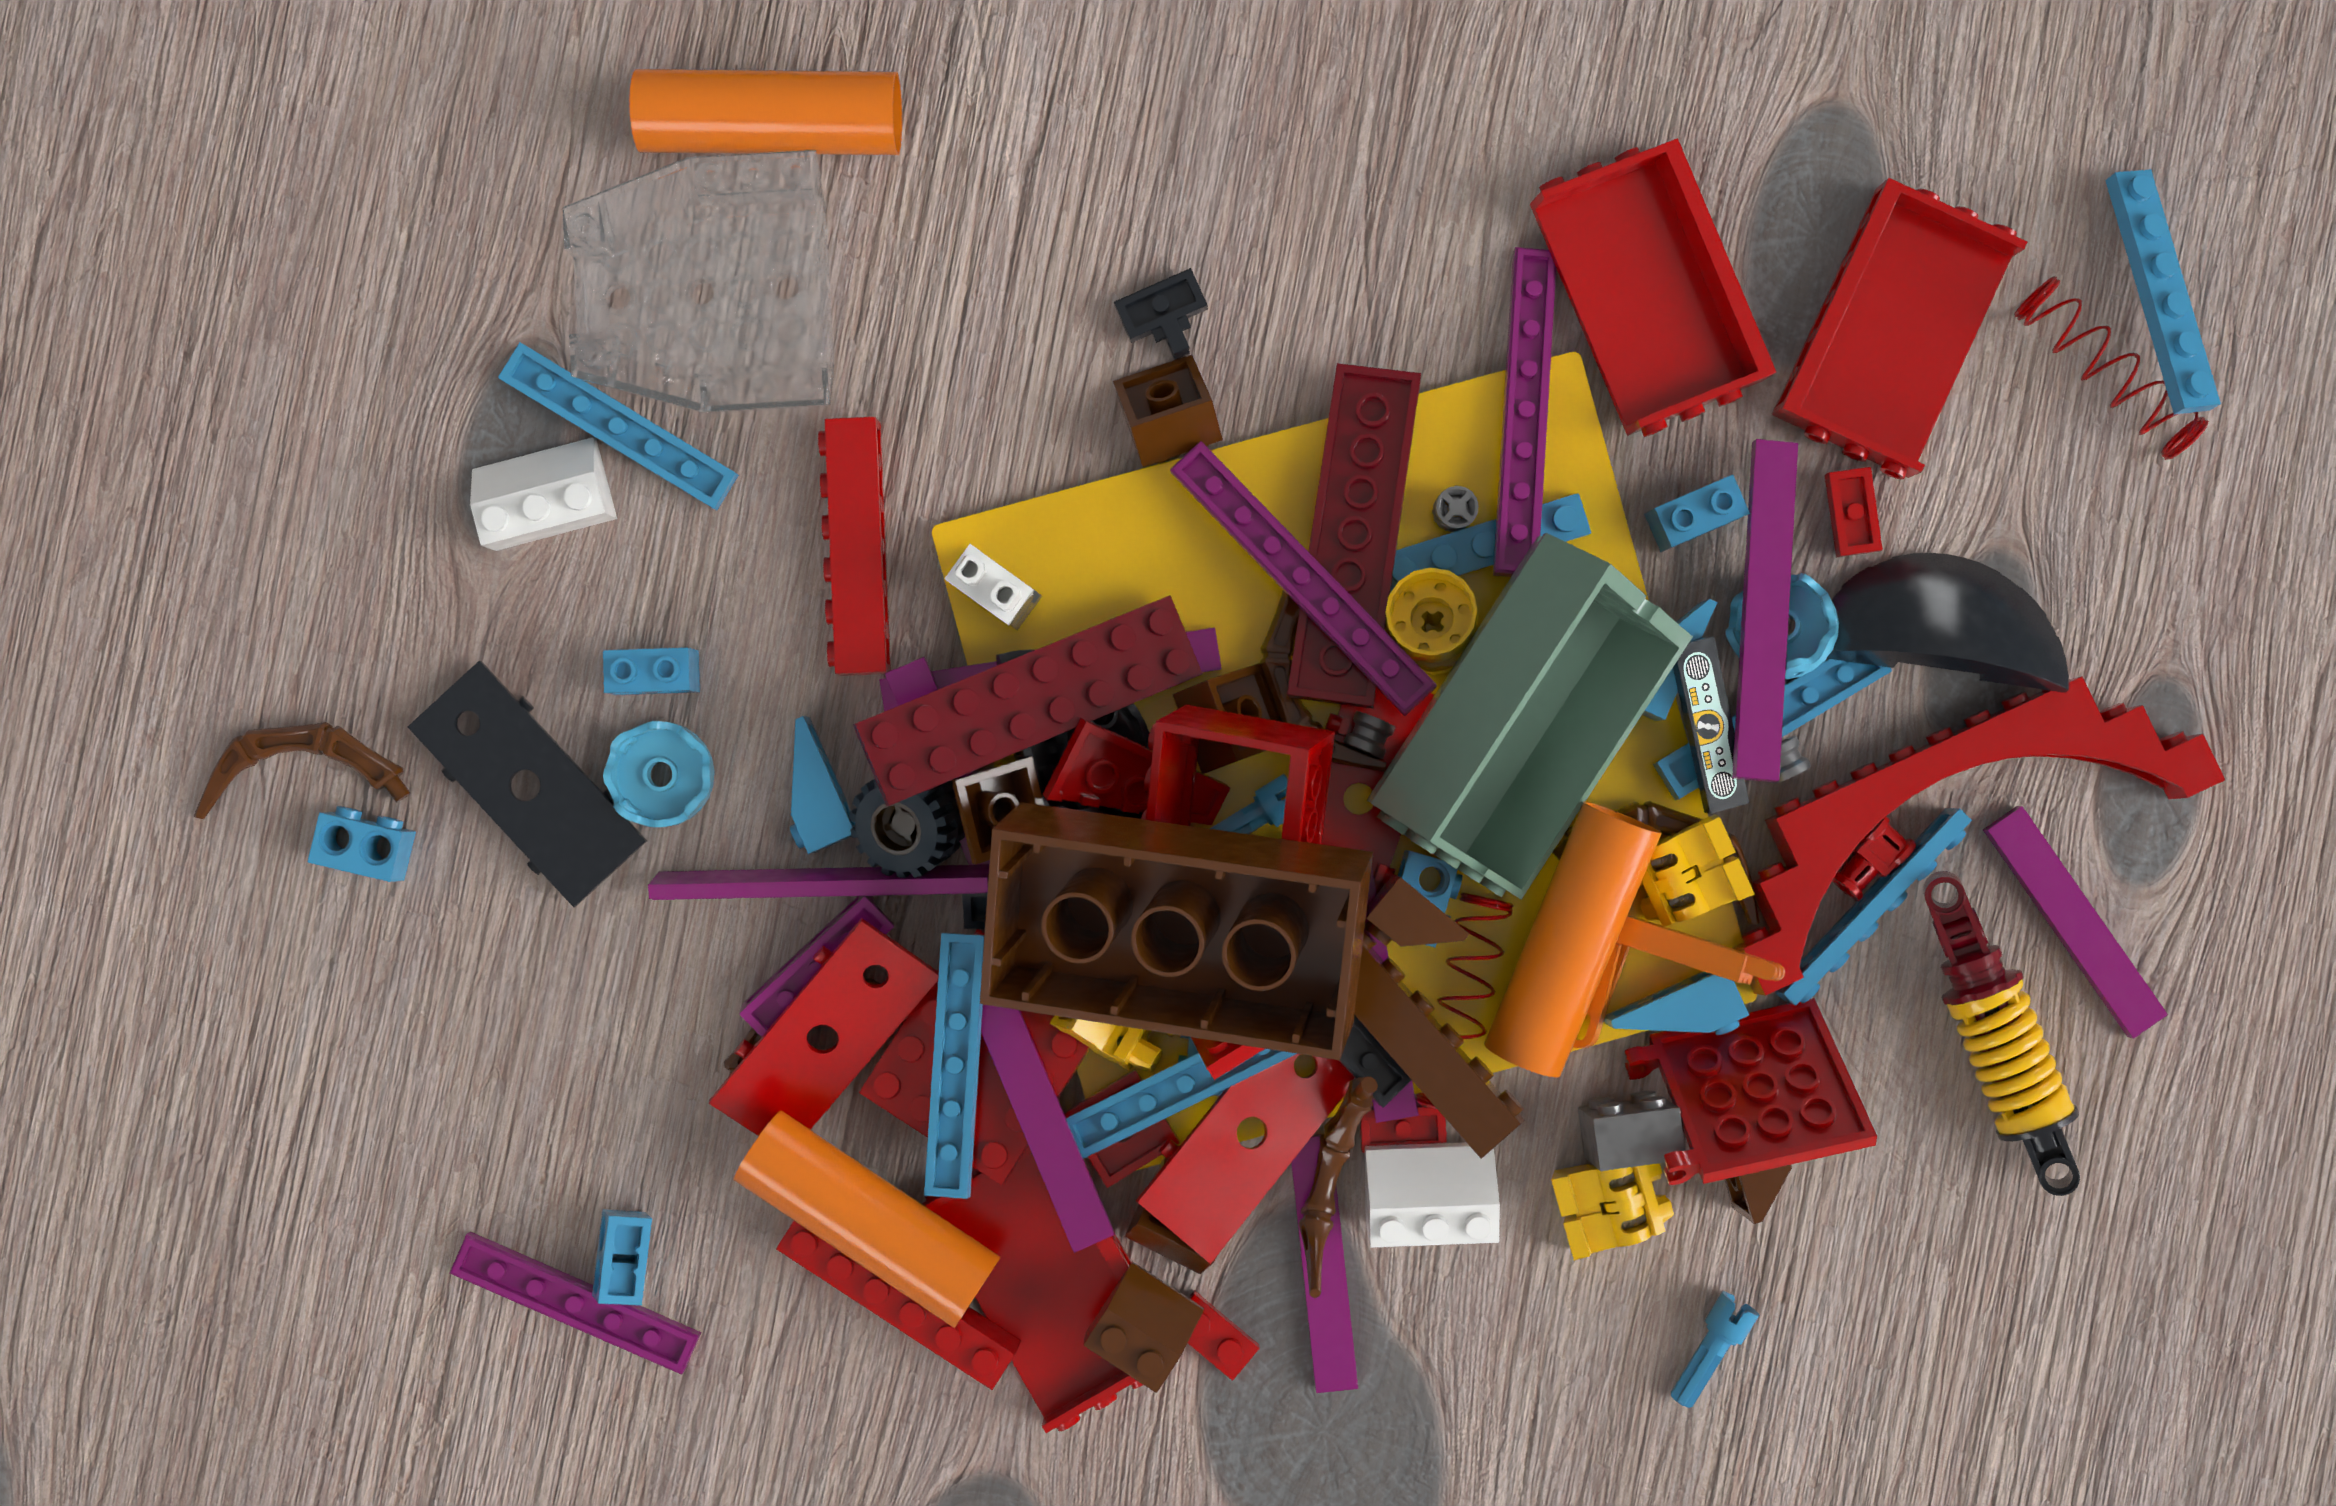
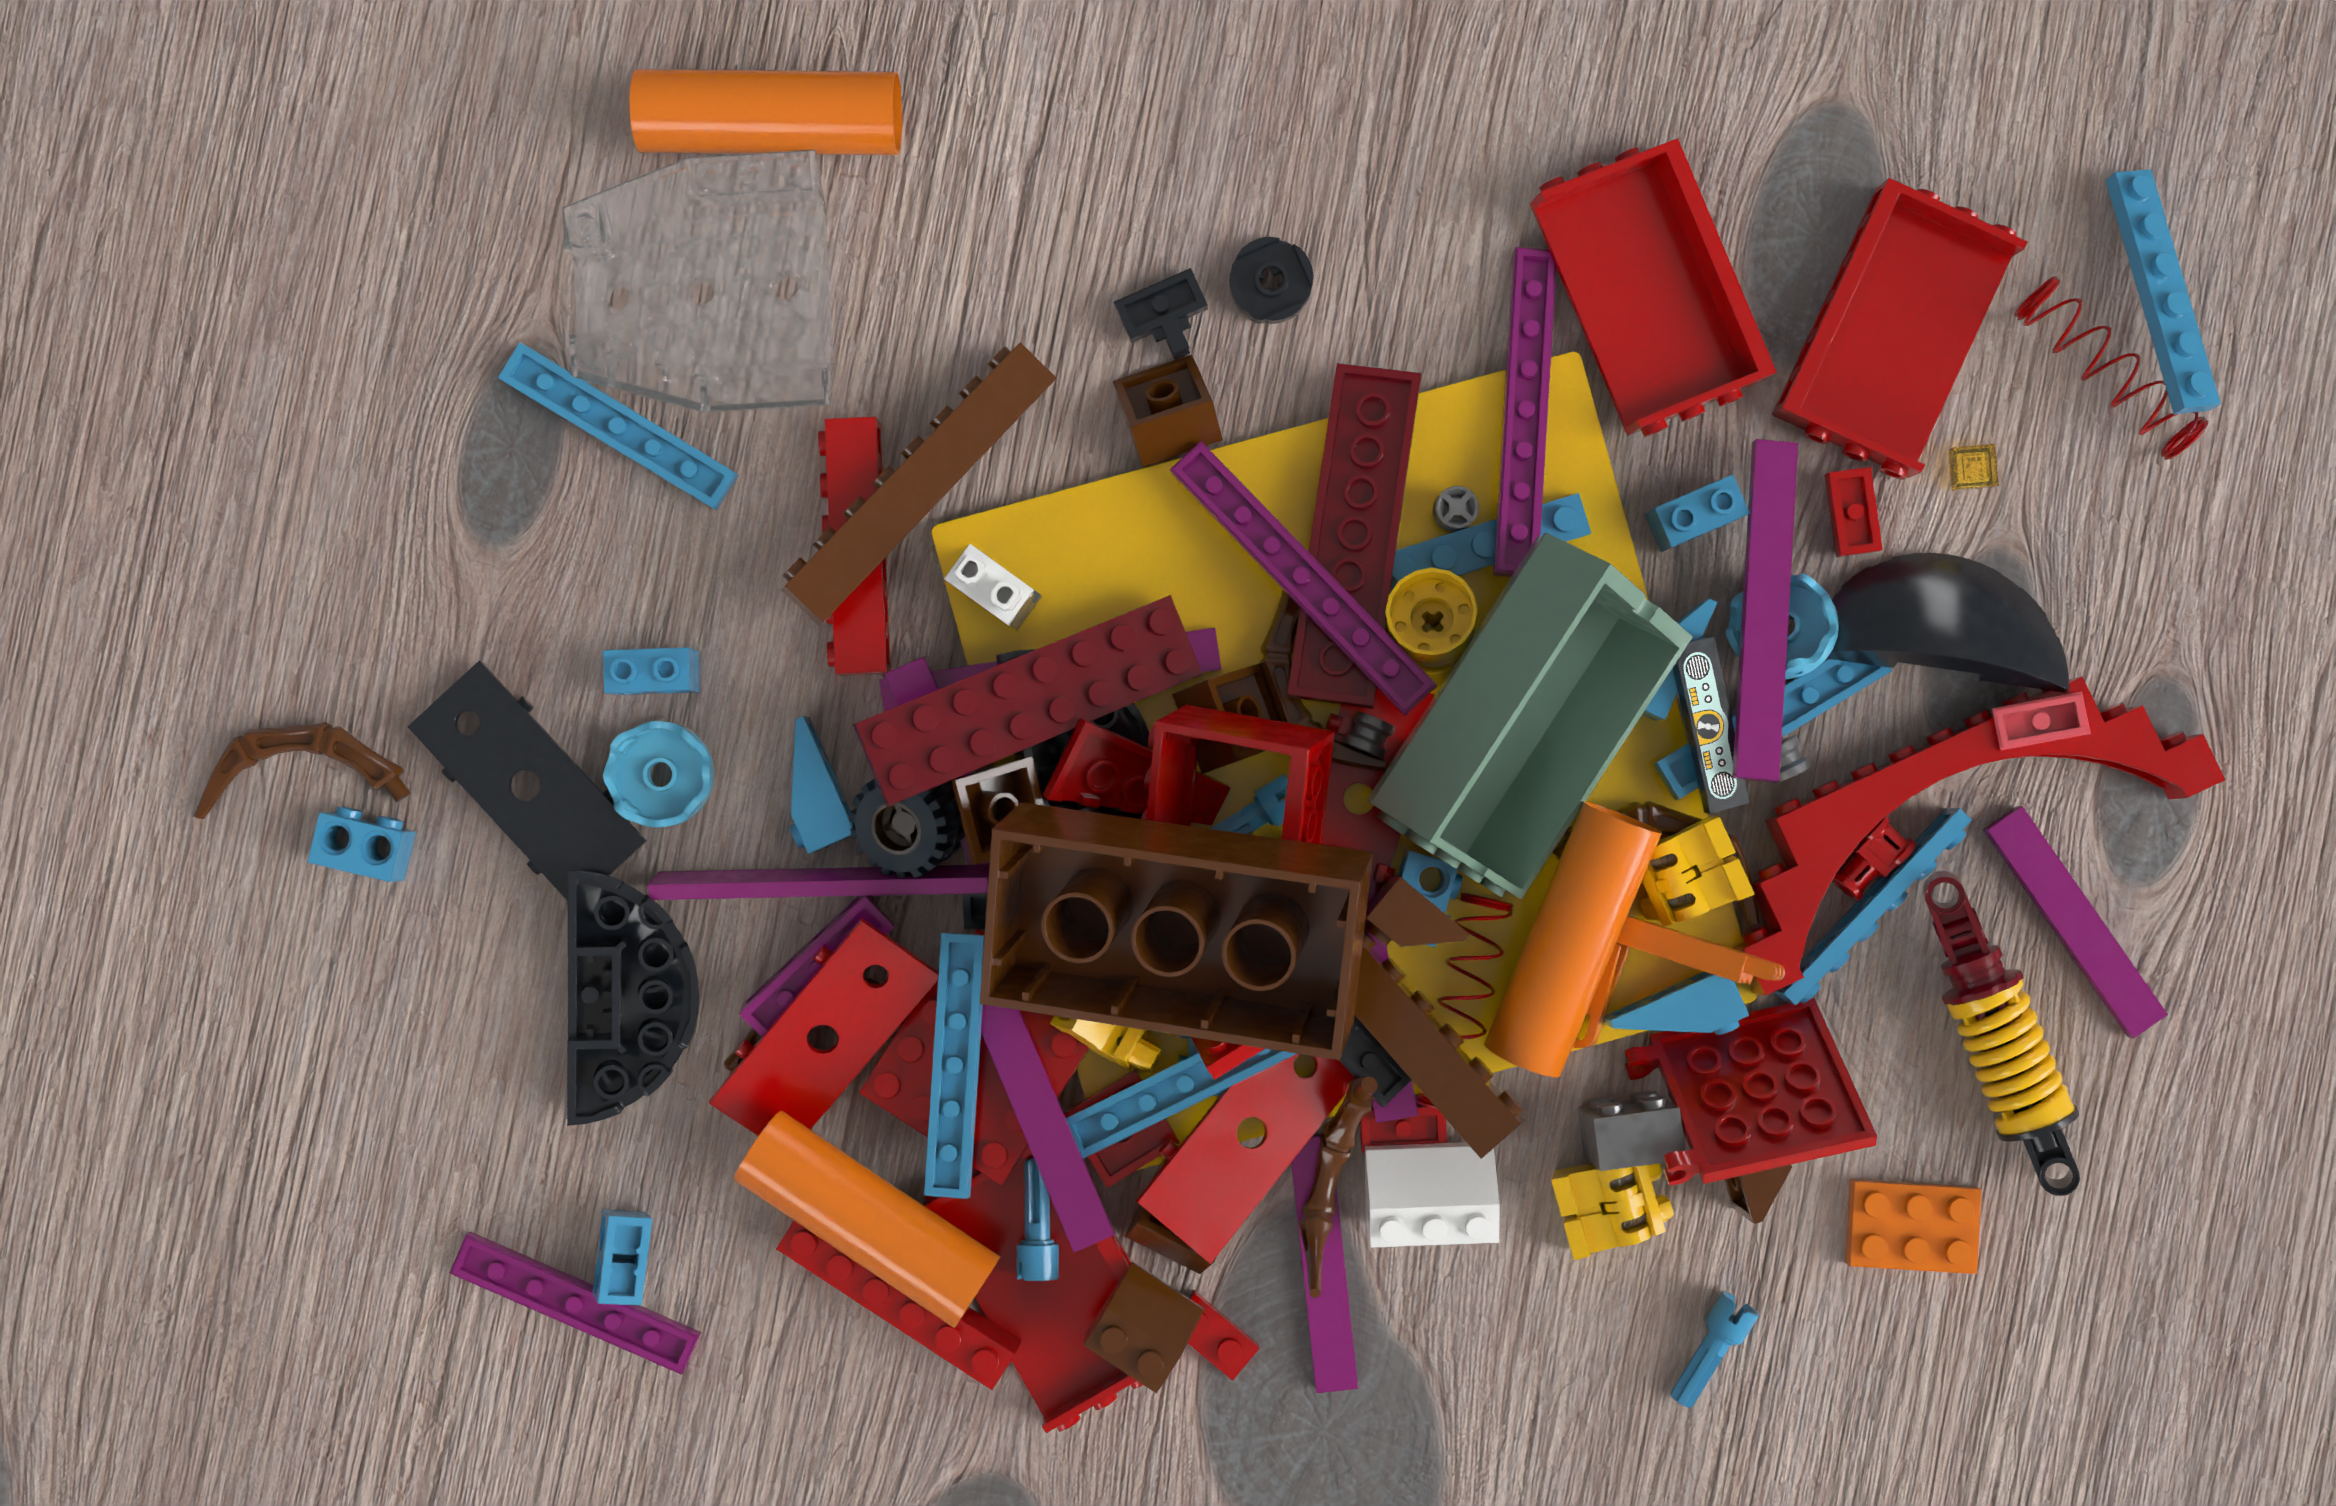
white slope [470,437,617,551] -> none
none -> black brick [567,870,699,1126]
none -> reddish brown brick [782,342,1057,626]
none -> dark azure piece [1016,1158,1059,1281]
none -> black plate [1229,237,1314,324]
none -> orange plate [1845,1179,1982,1274]
none -> clear yellow tile [1948,444,1999,491]
none -> coral slope [1992,692,2091,750]

